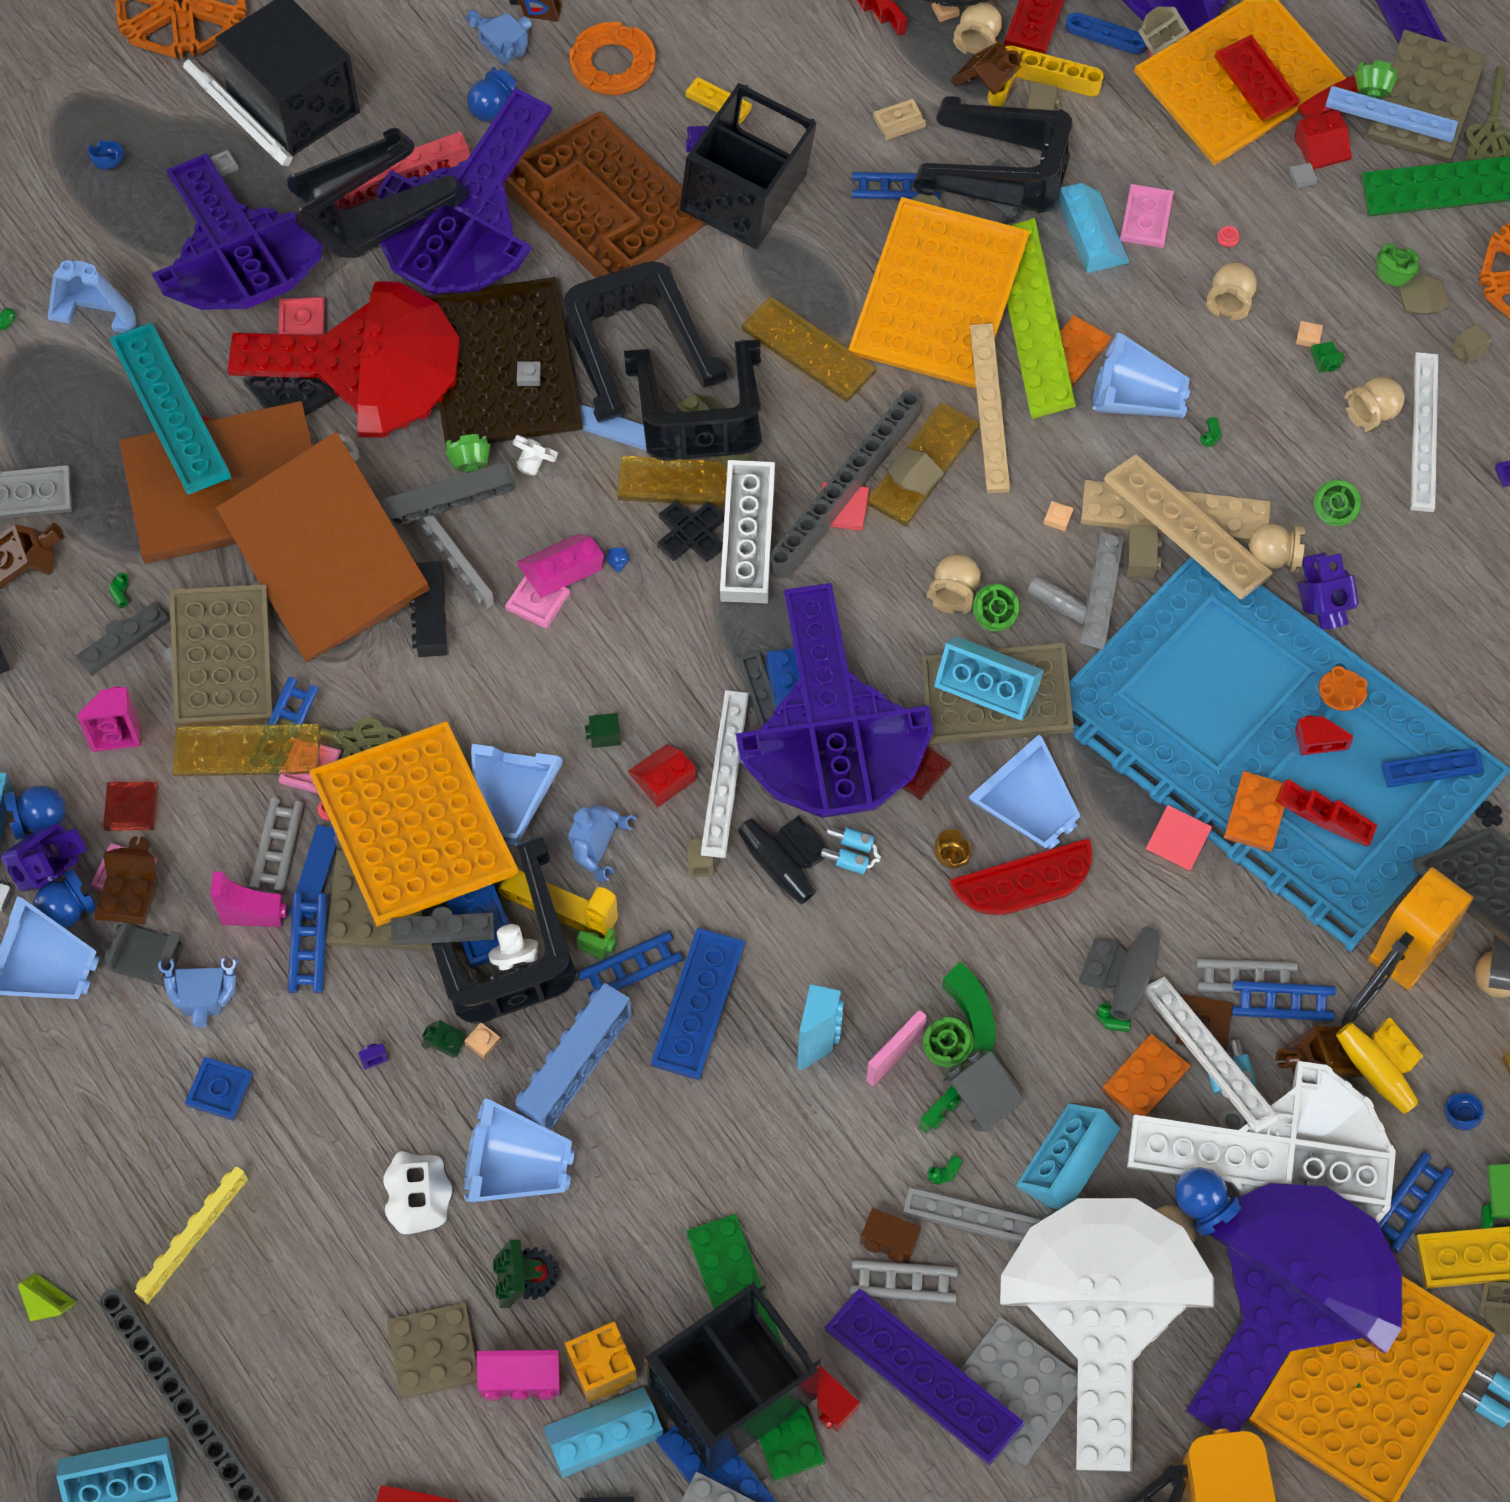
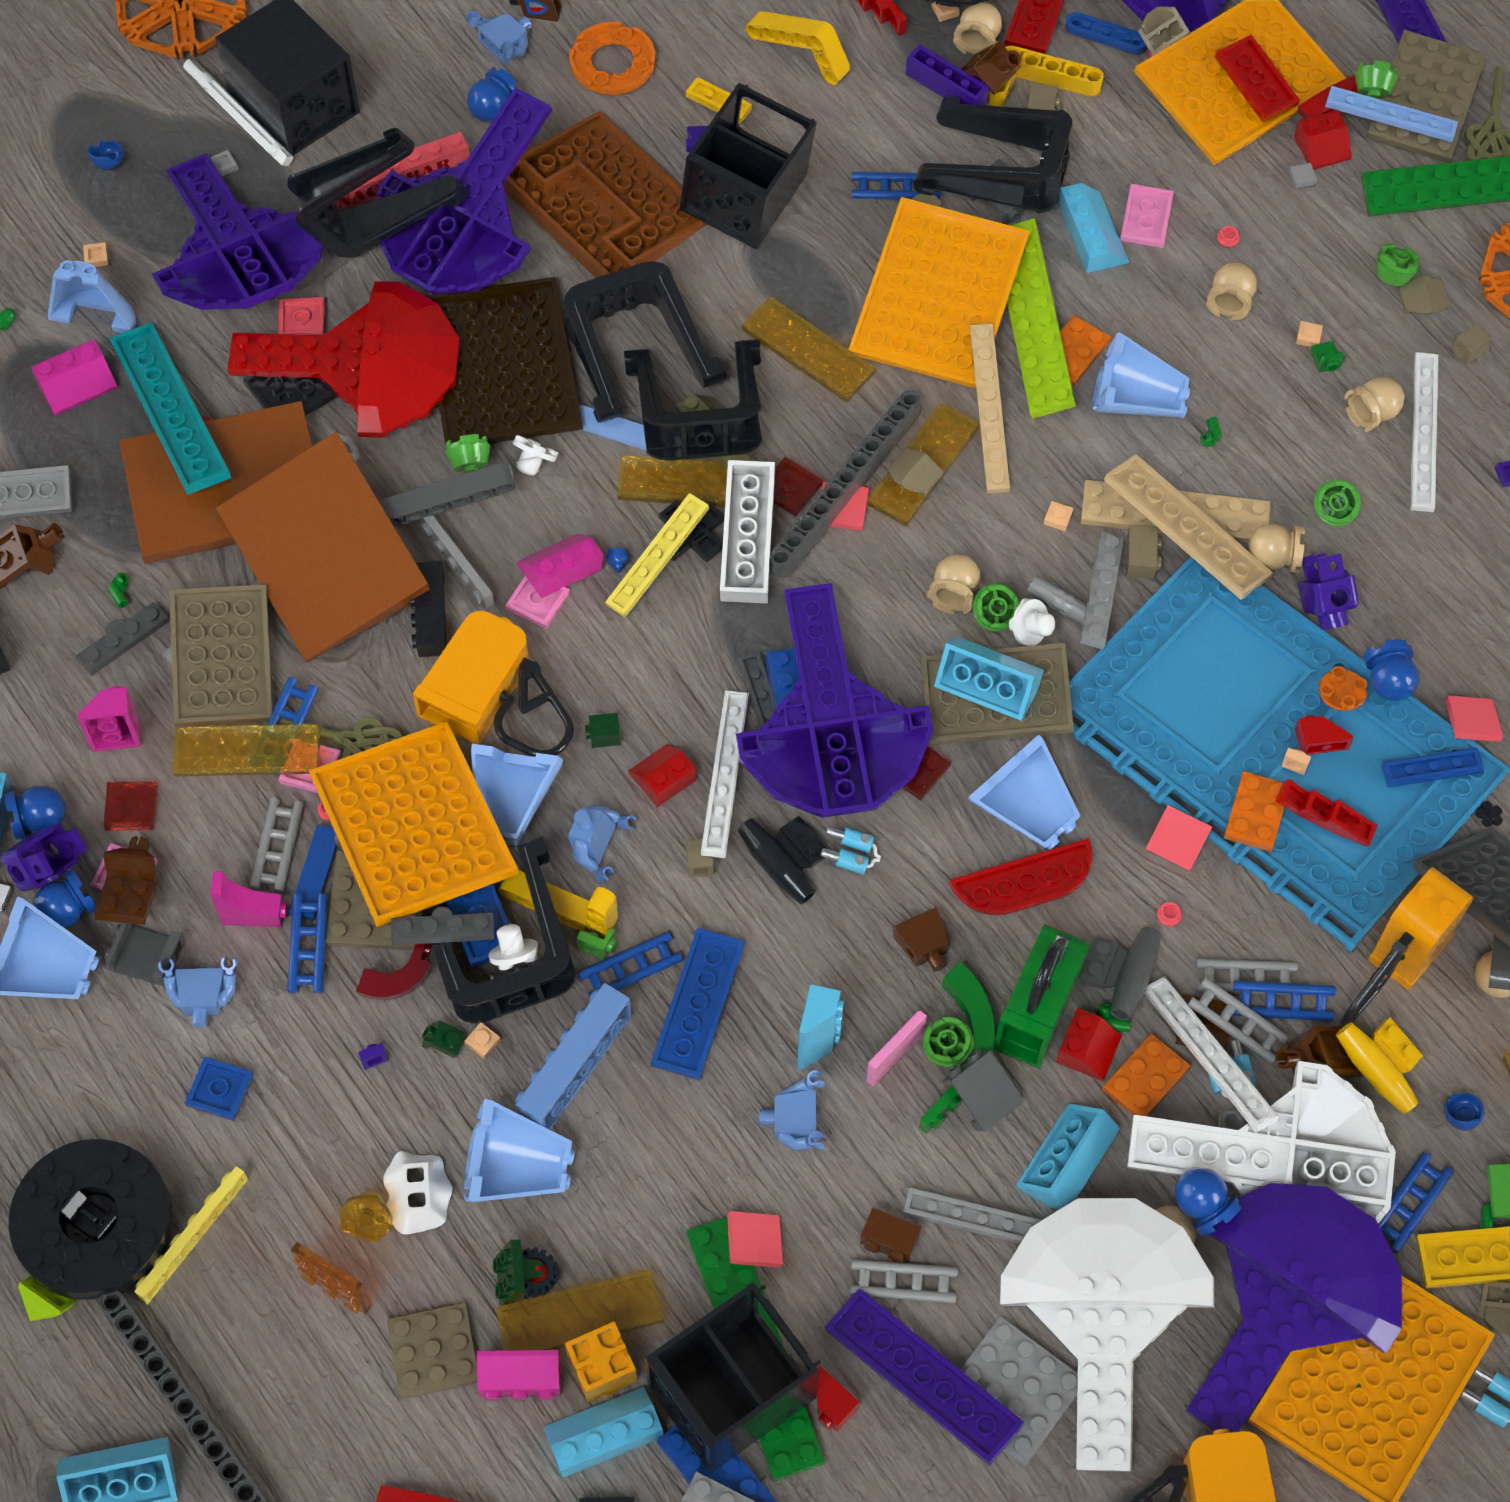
light grey plate [517,362,541,386] -> none
tan plate [873,99,926,140] -> none
green arm [927,1155,963,1185] -> none
pearl gold hair [934,829,971,869] -> none
none -> black piece [9,1139,173,1300]
none -> dark pink slope [31,339,118,415]
none -> light nougat plate [83,242,109,267]
none -> clear orange plate [290,1242,372,1315]
none -> clear yellow plate [340,1192,393,1243]
none -> dark red arch [356,943,432,1000]
none -> light orange piece [413,611,574,757]
none -> clear yellow plate [496,1269,664,1351]
none -> light yellow plate [605,493,709,618]
none -> coral tile [727,1211,783,1268]
none -> yellow beam [745,11,850,85]
none -> medium blue torso [759,1070,826,1151]
none -> clear red plate [773,457,823,517]
none -> reddish brown torso [893,907,949,972]
none -> dark purple brick [906,44,989,105]
none -> green piece [994,924,1091,1069]
none -> white plate [1009,598,1055,646]
none -> red slope [1056,1008,1122,1082]
none -> coral plate [1157,902,1182,927]
none -> light grey bar [1187,977,1289,1064]
none -> light nougat plate [1281,748,1311,775]
none -> blue tile [1363,639,1419,701]
none -> coral tile [1445,696,1504,742]

